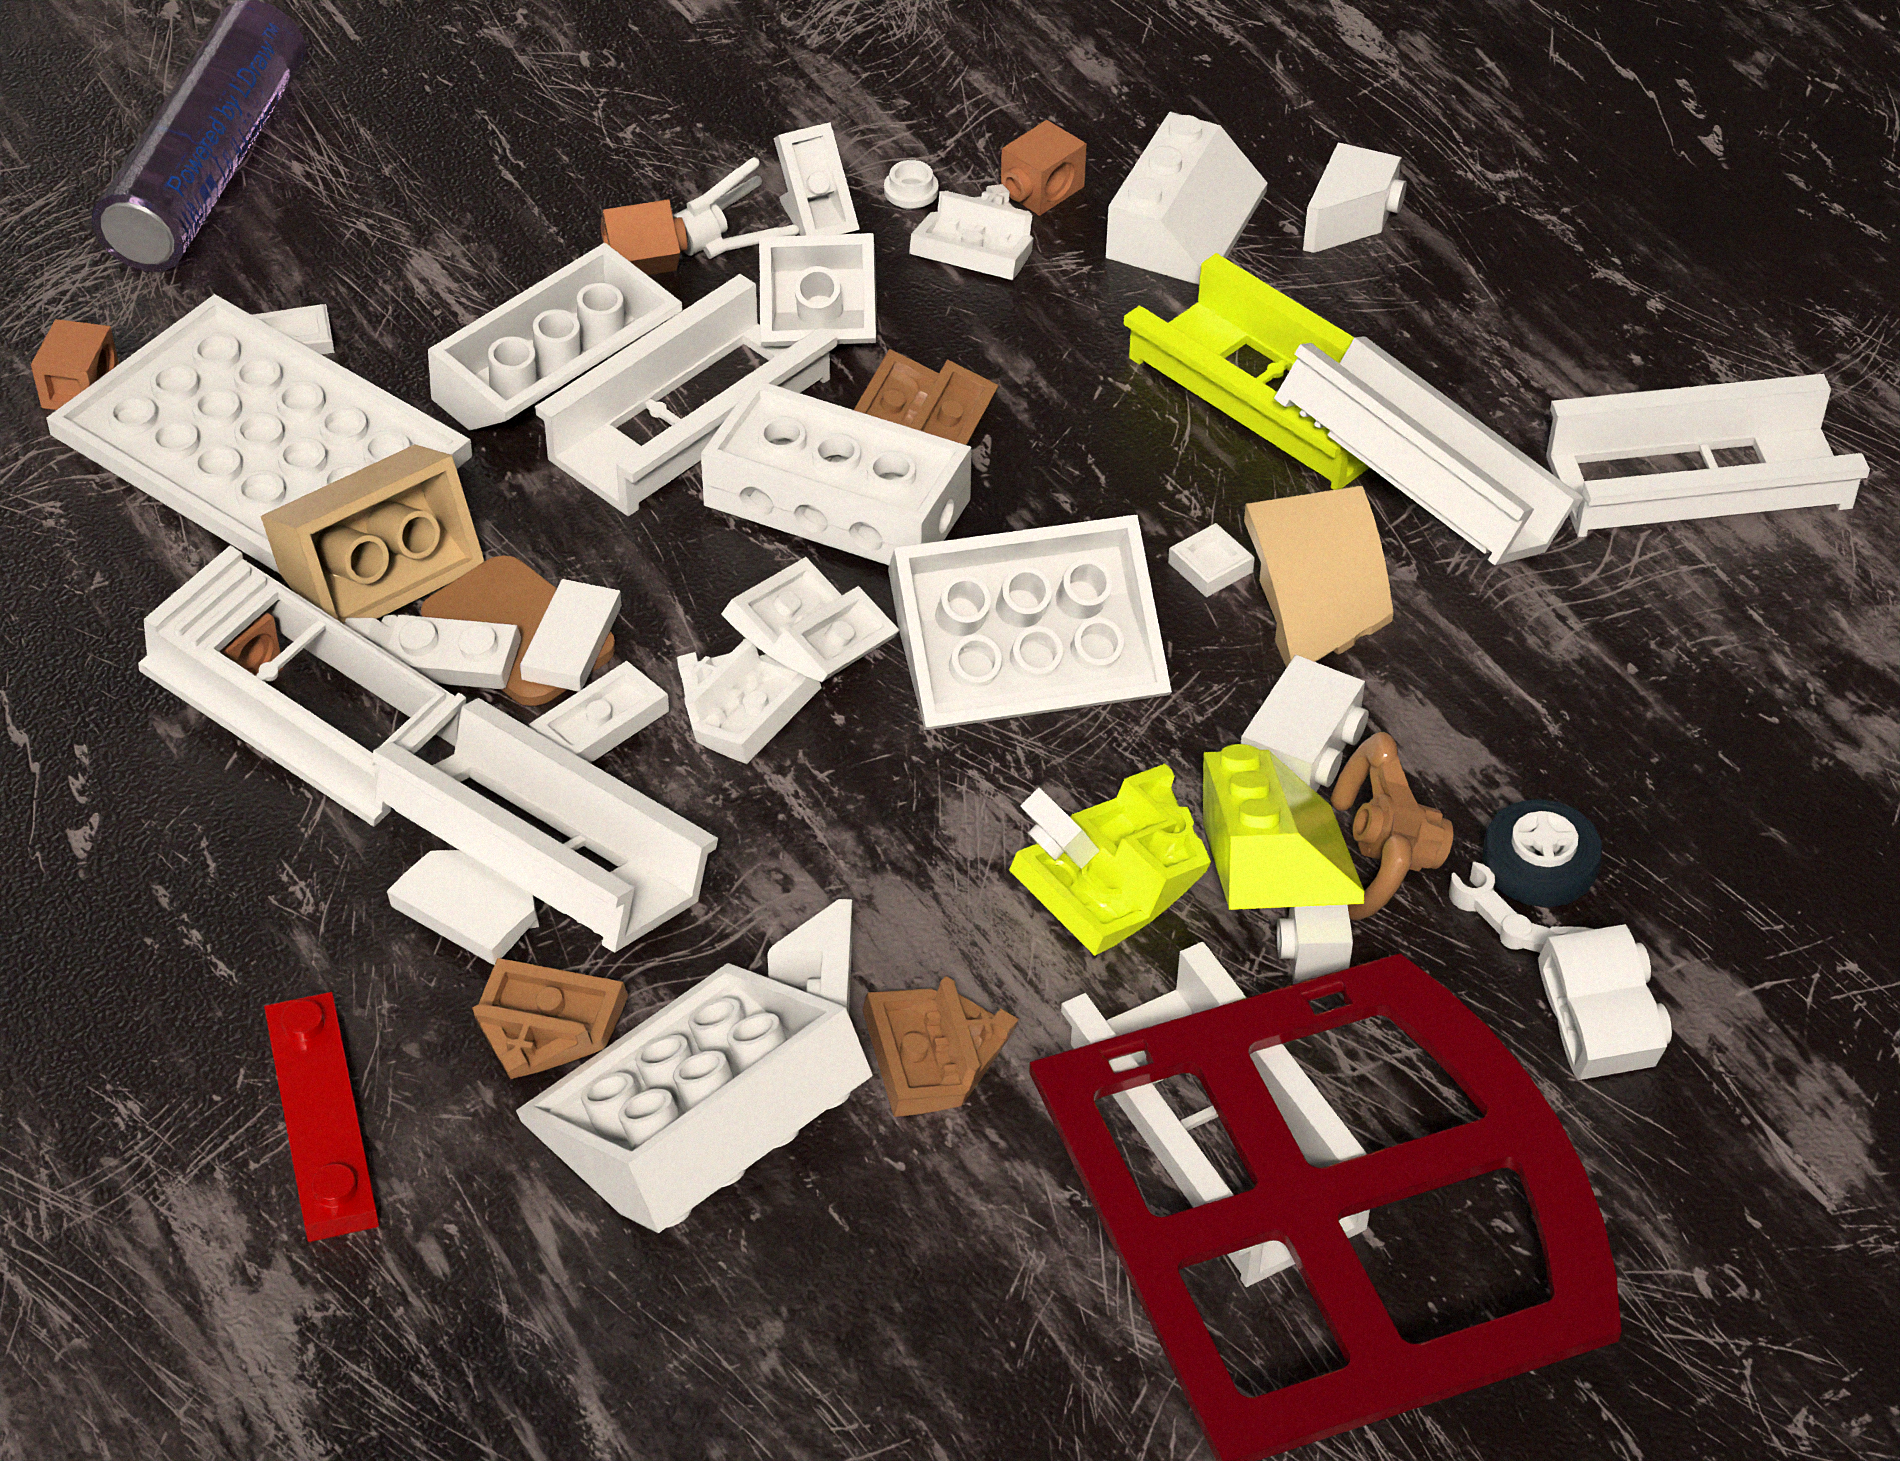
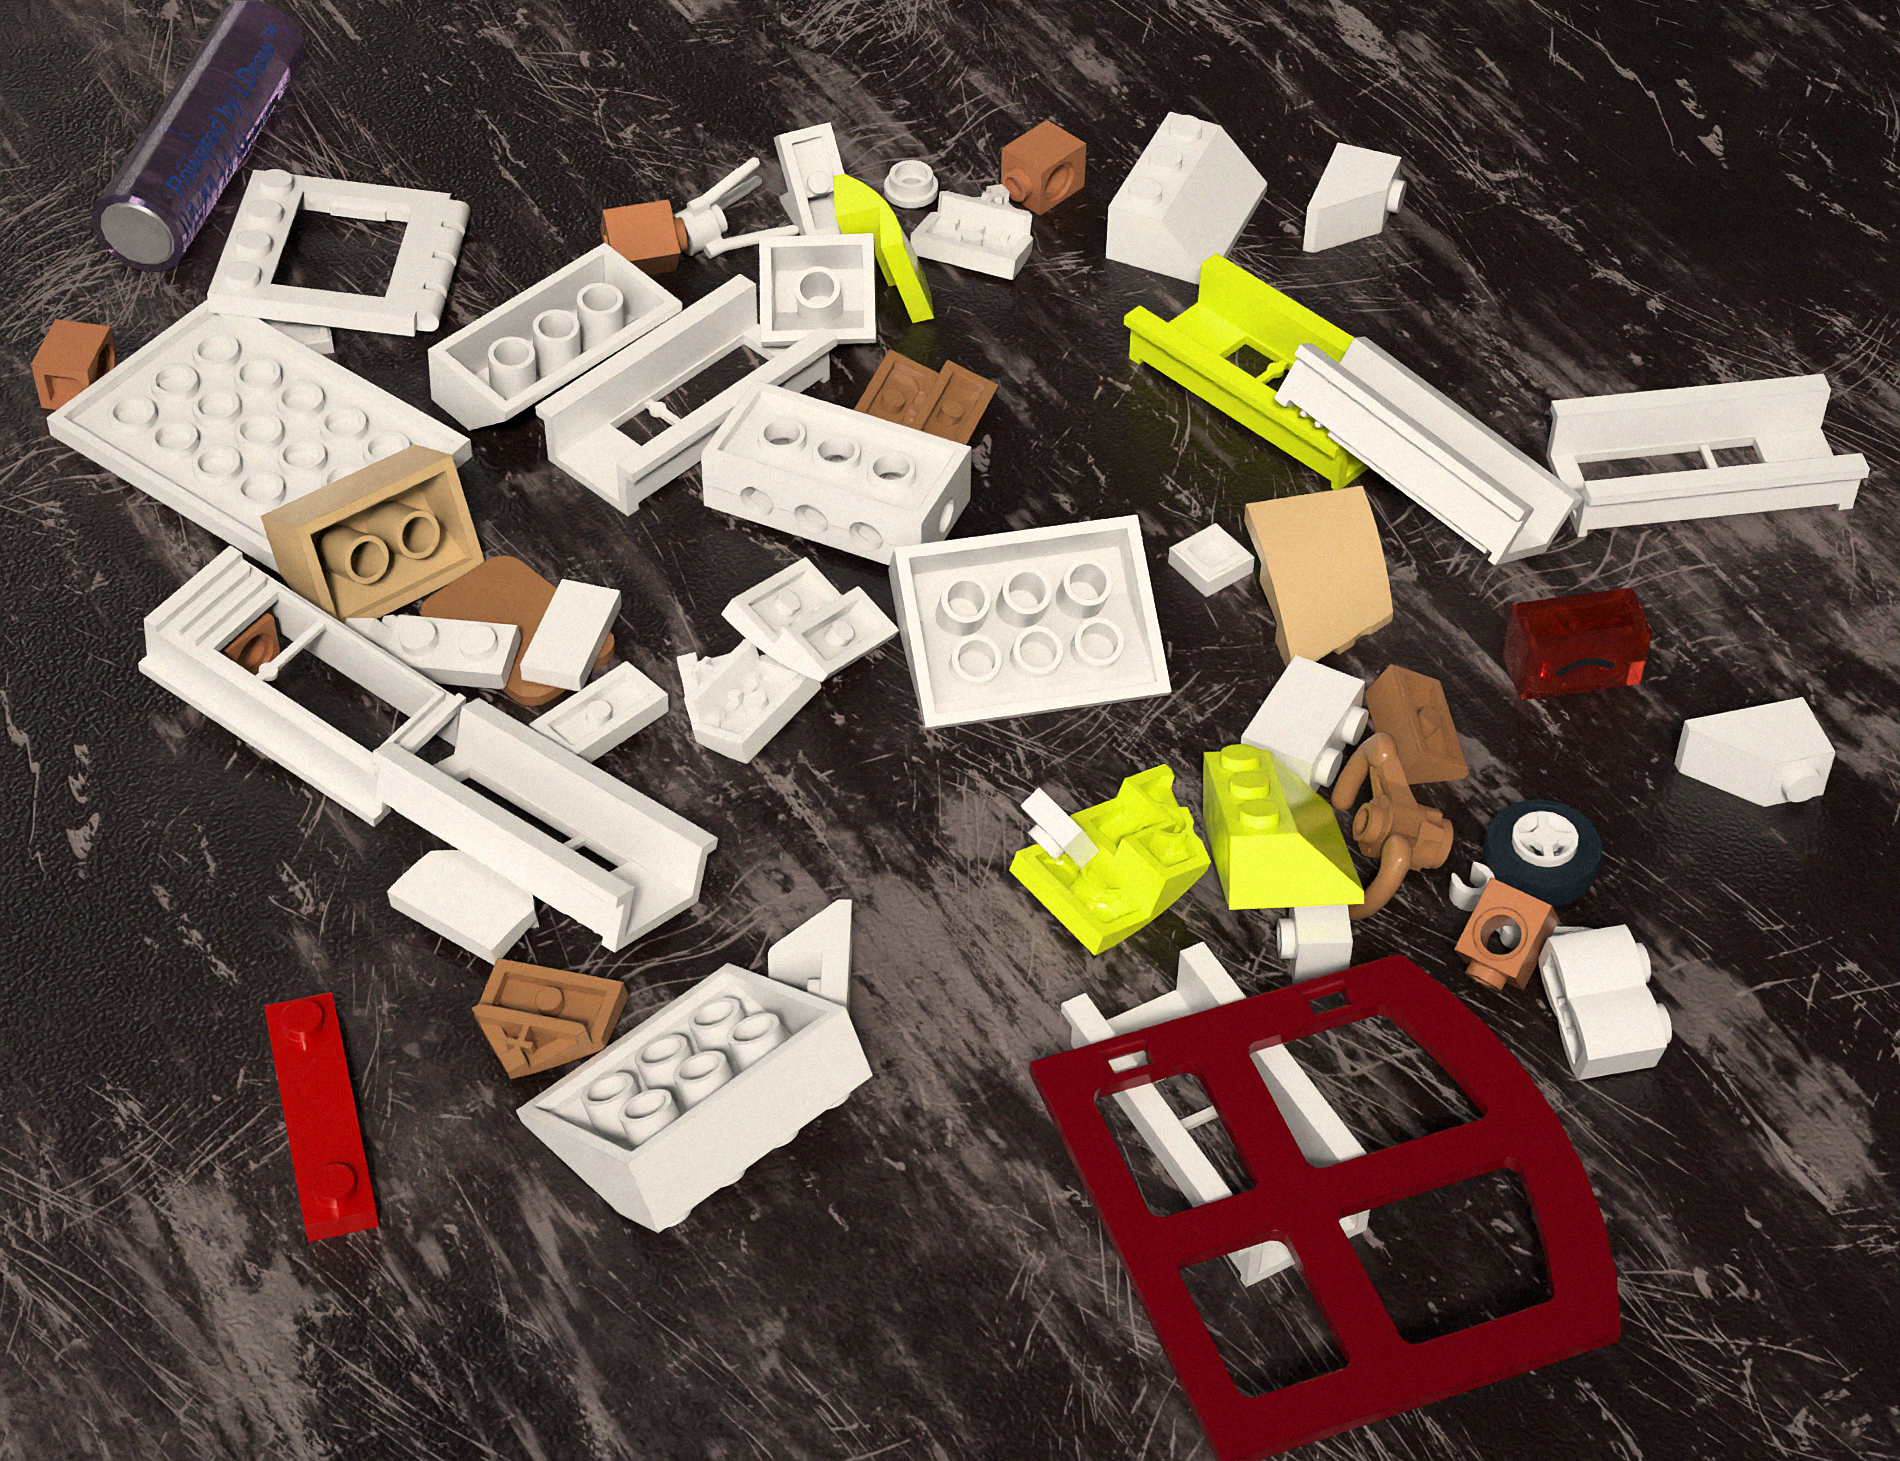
medium nougat slope [862,976,1019,1117] -> none
none -> white hinge [207,169,471,337]
none -> neon yellow slope [833,174,934,323]
none -> medium nougat slope [1365,664,1469,785]
none -> nougat brick [1454,877,1559,992]
none -> clear red brick [1502,587,1652,700]
none -> white slope [1674,697,1836,807]

